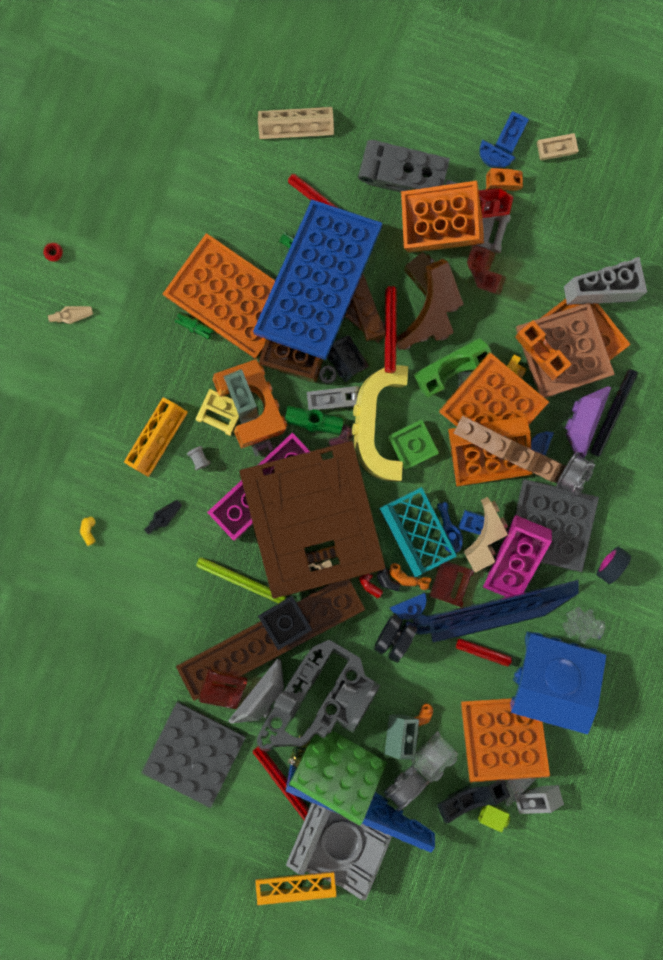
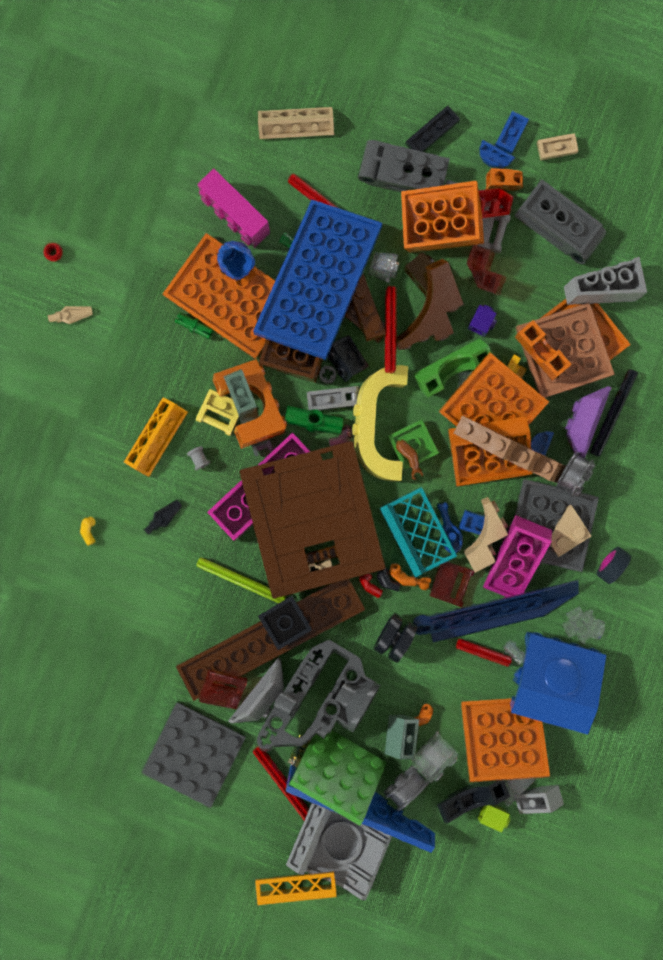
blue plate [389,593,426,620] -> none
none -> dark pink brick [197,168,270,248]
none -> blue hair [217,241,255,280]
none -> clear slope [368,252,400,282]
none -> dark orange arm [396,439,423,480]
none -> black plate [405,105,460,152]
none -> dark purple brick [467,305,497,337]
none -> clear pin [503,640,525,665]
none -> dark grey hinge [515,179,606,264]
none -> tan wing [550,505,591,557]

